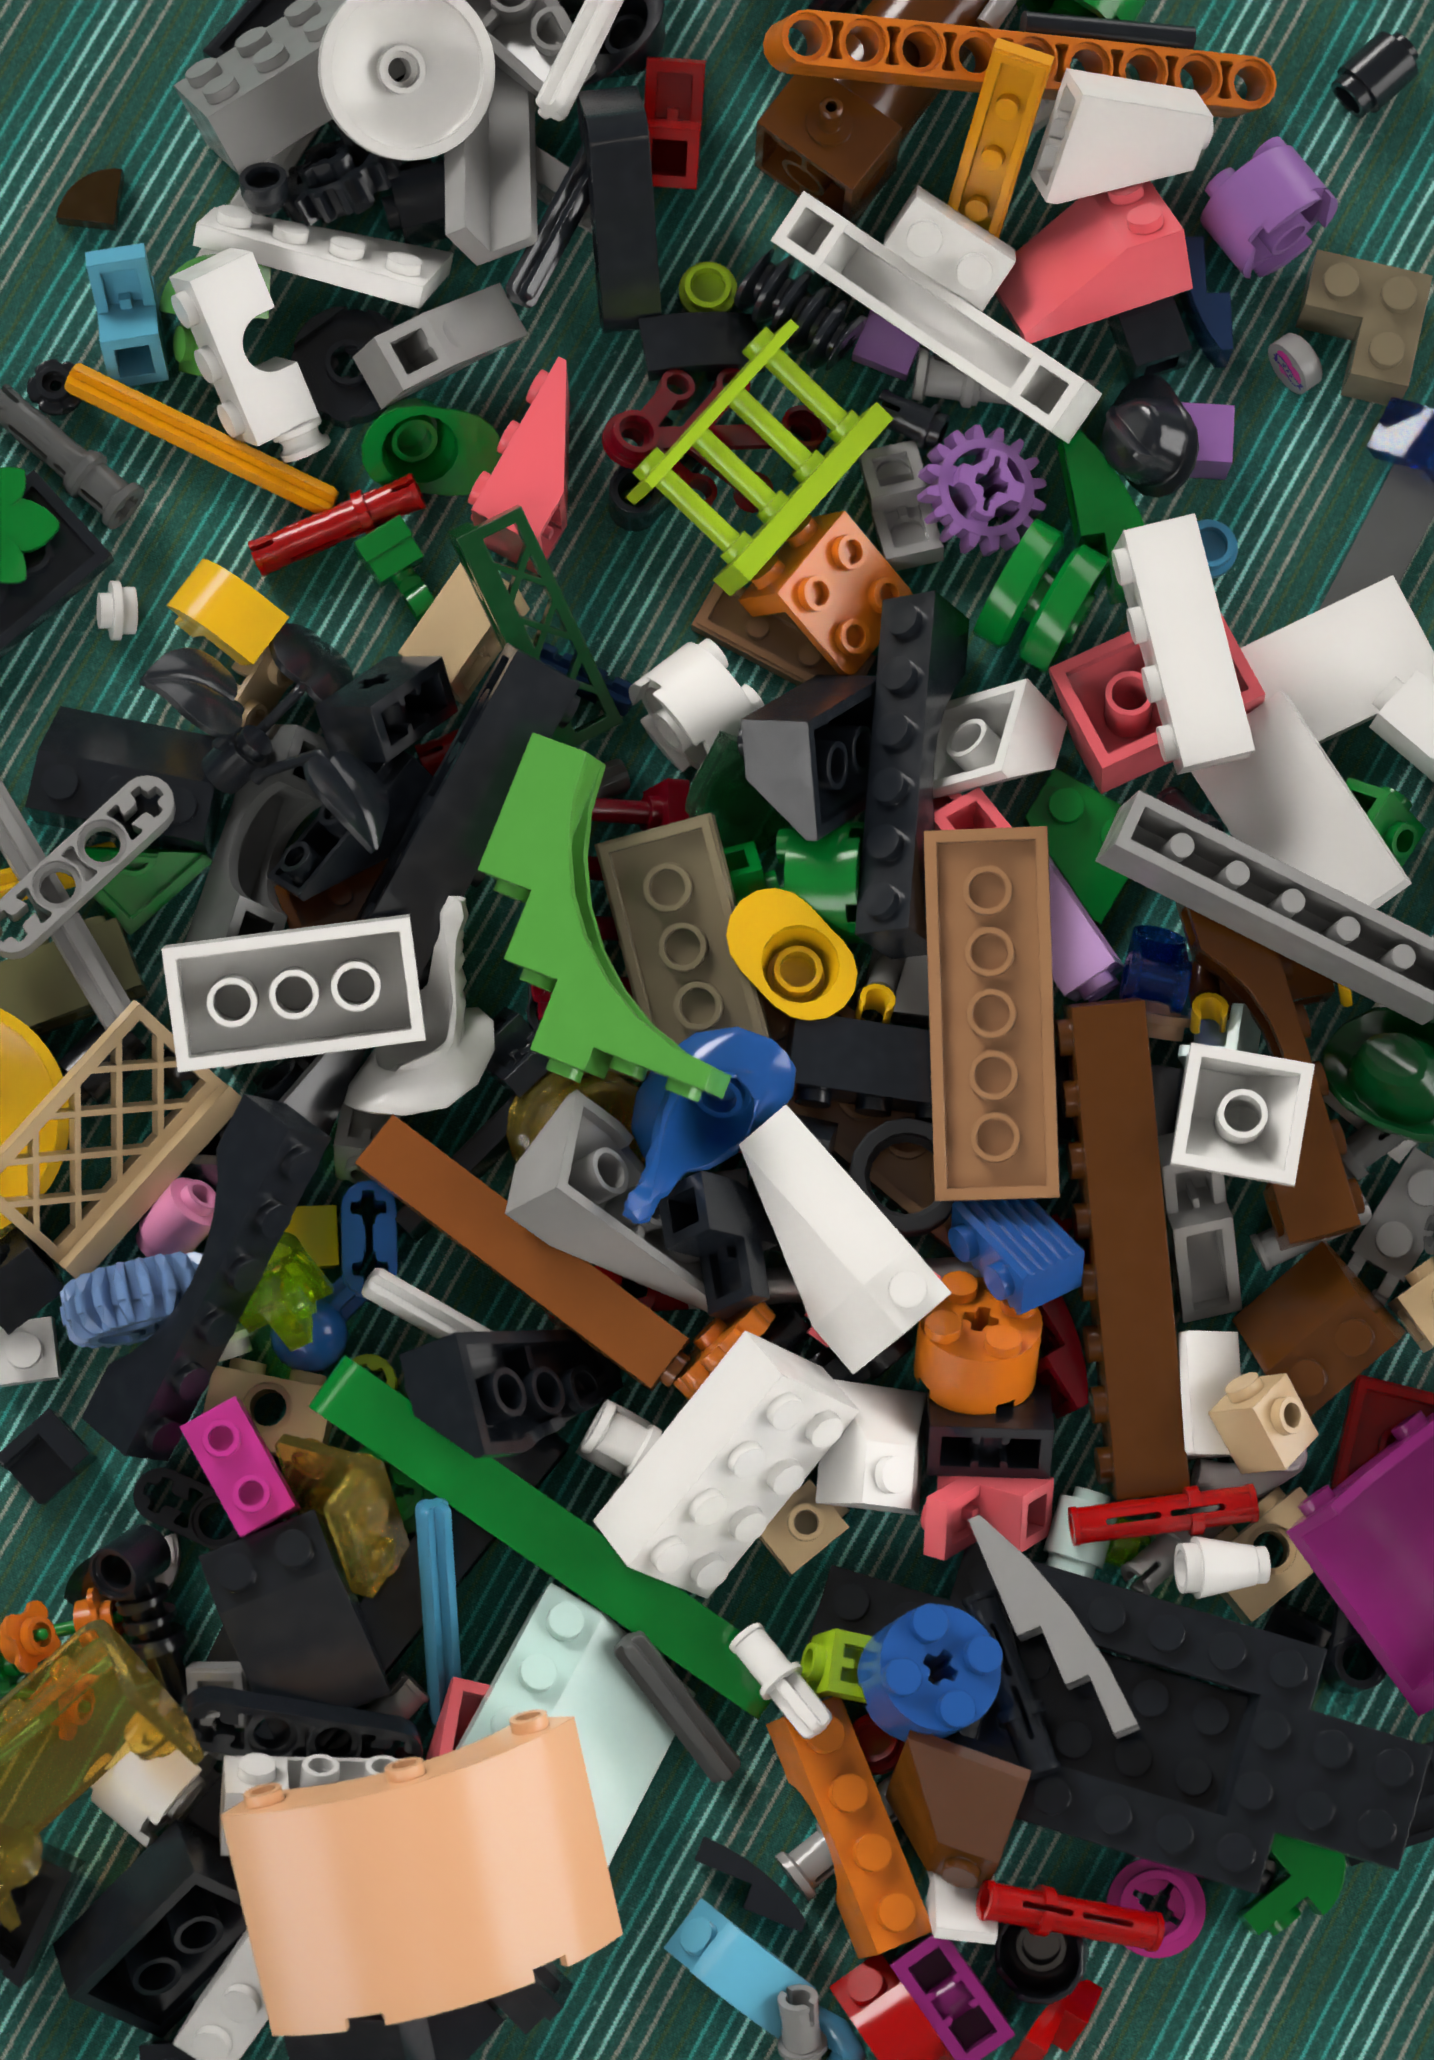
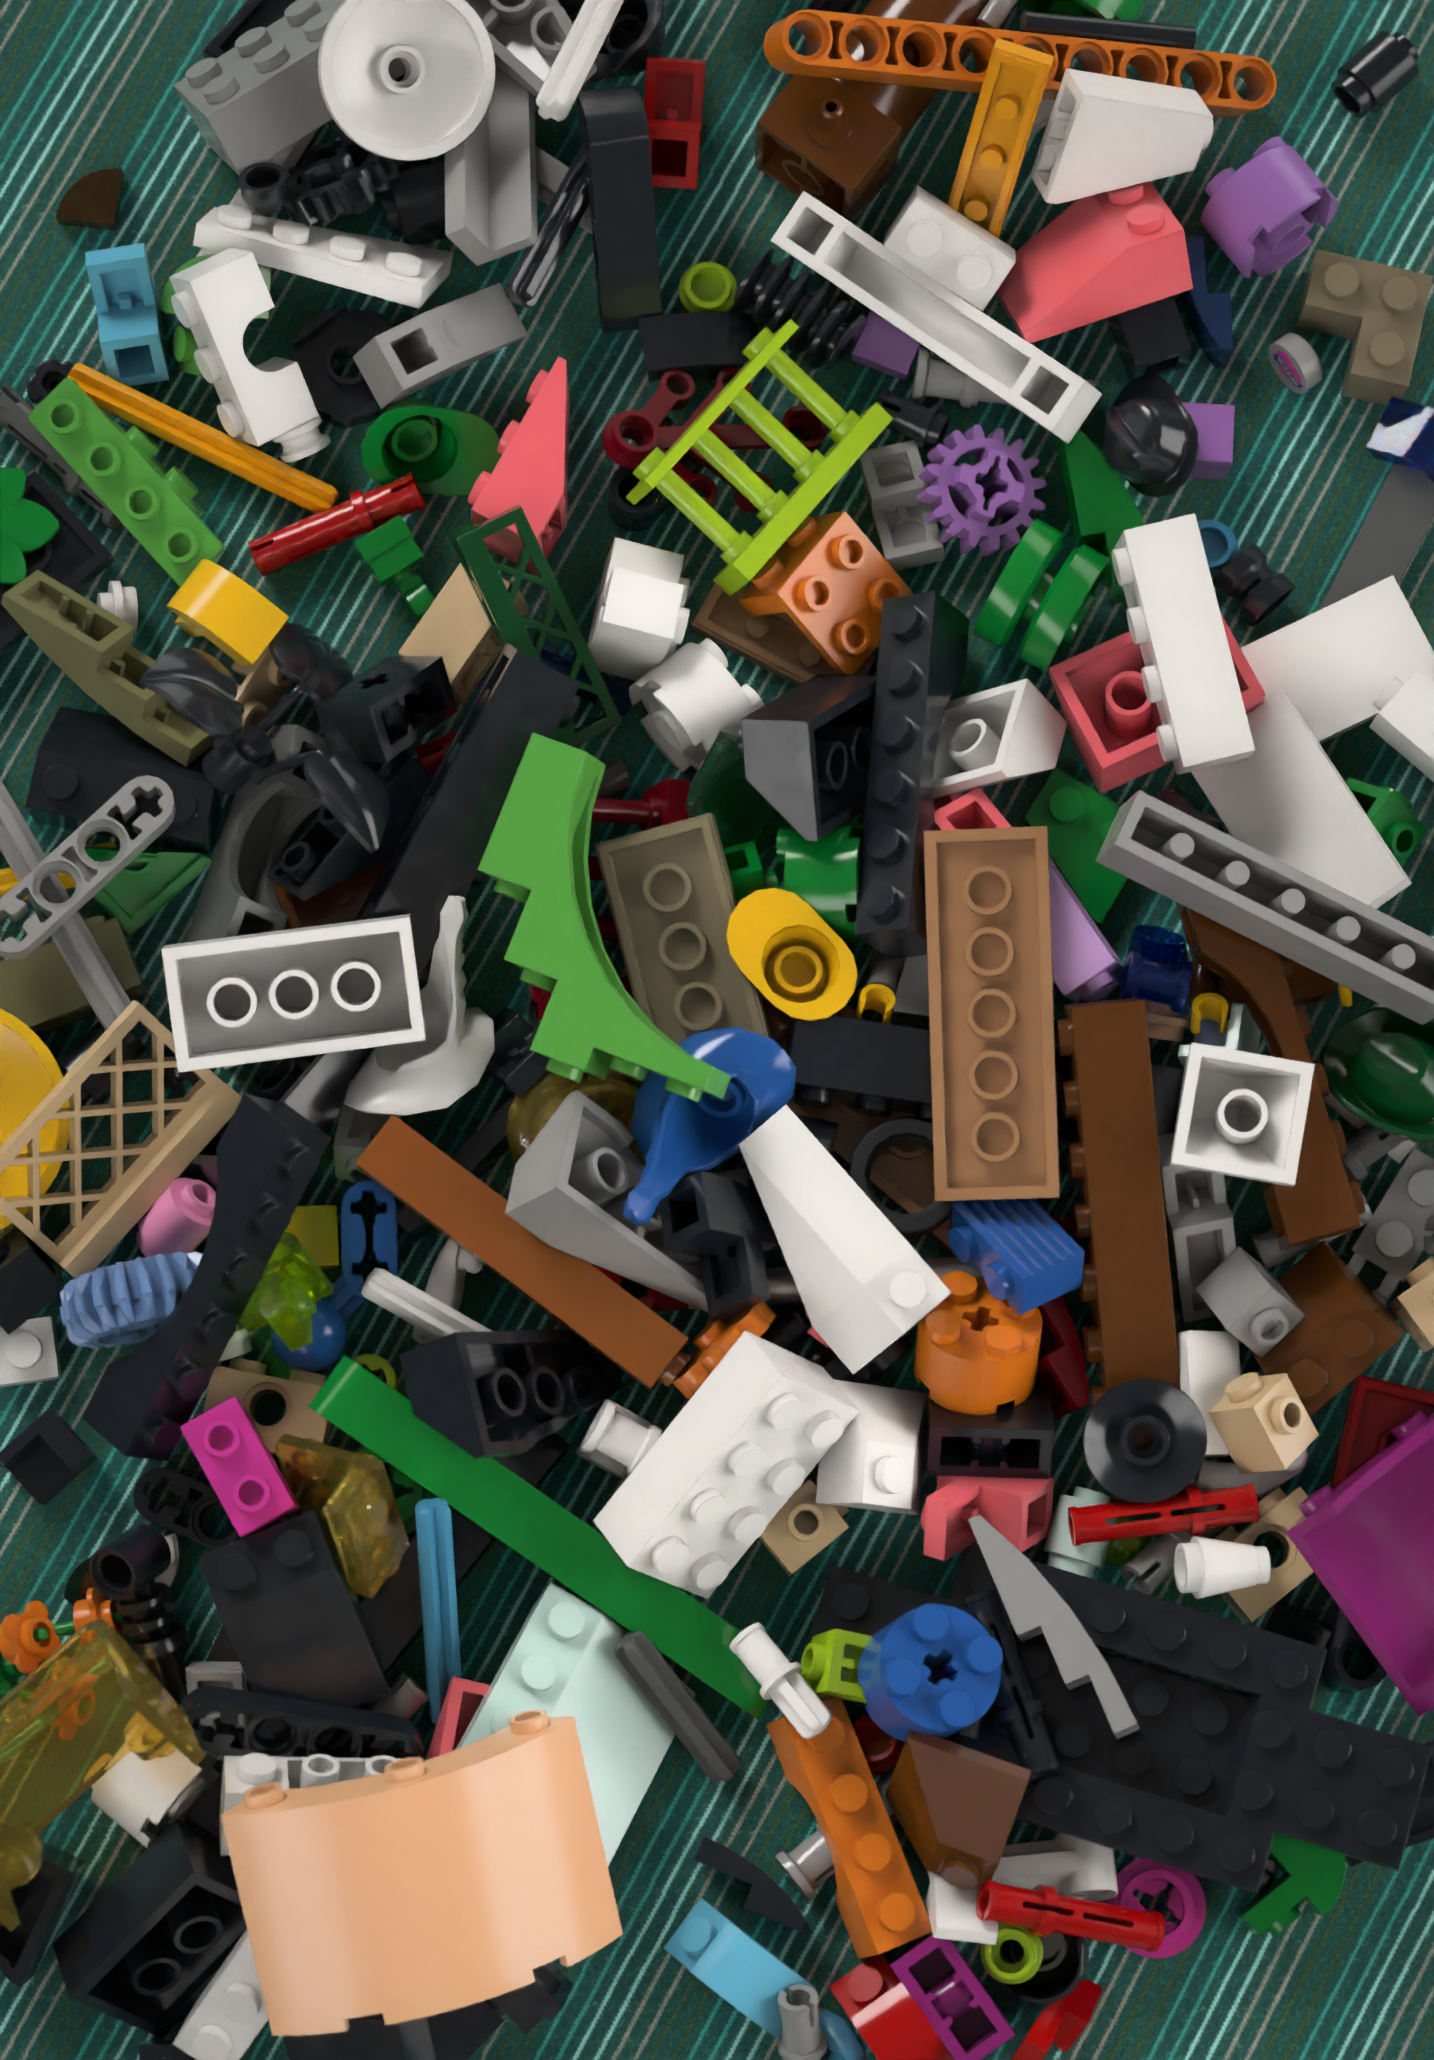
none -> olive slope [1,570,216,767]
none -> bright green bracket [28,378,225,586]
none -> white arm [412,1238,484,1345]
none -> white brick [587,537,690,681]
none -> lime plate [980,1922,1044,1984]
none -> white piece [994,1834,1118,1901]
none -> black dish [1082,1378,1207,1503]
none -> light grey brick [1196,1247,1306,1358]
none -> black wheel [1212,543,1296,627]

